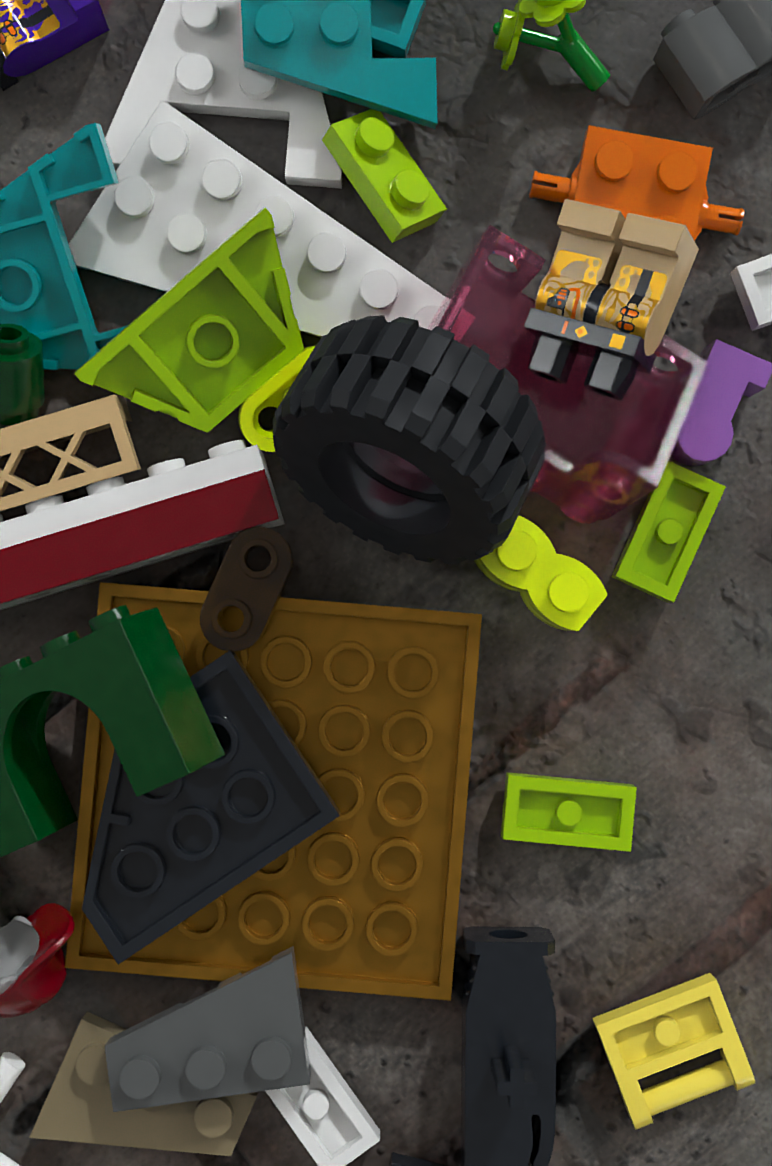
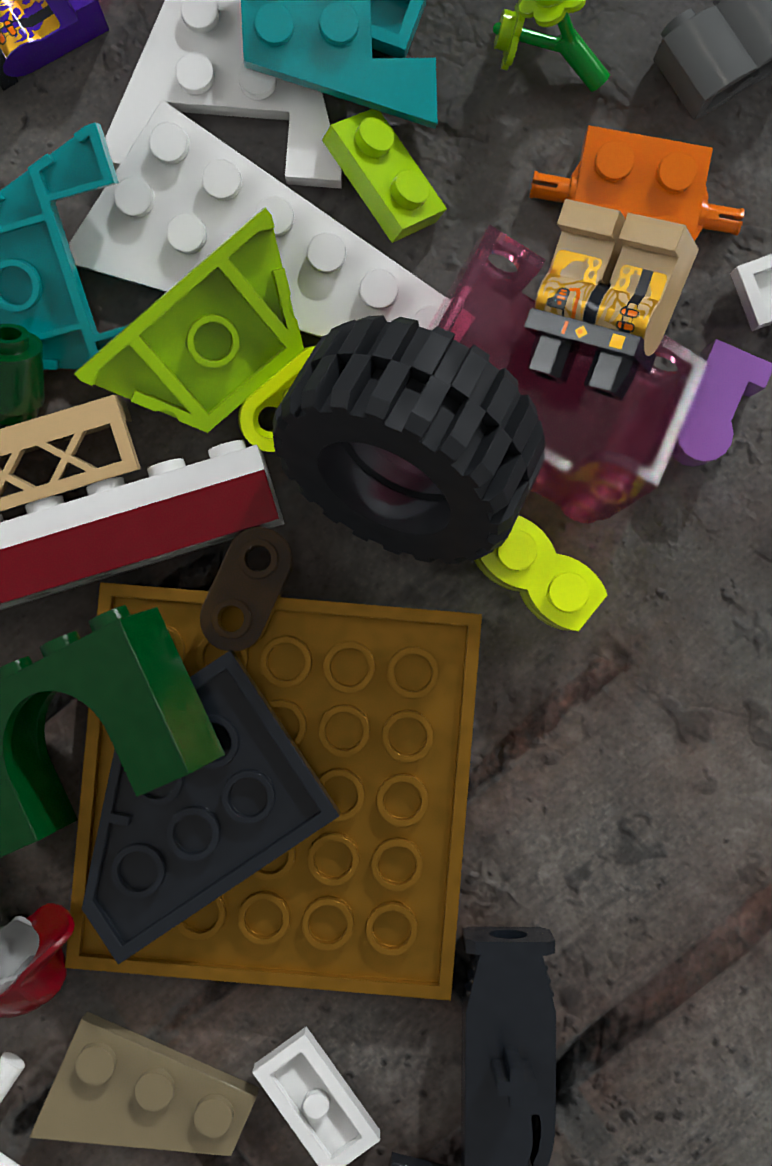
dark grey wing [104,946,311,1112] -> none
lime plate [501,772,637,852] -> none
light yellow plate [592,973,755,1130] -> none
lime plate [611,460,726,603] -> none

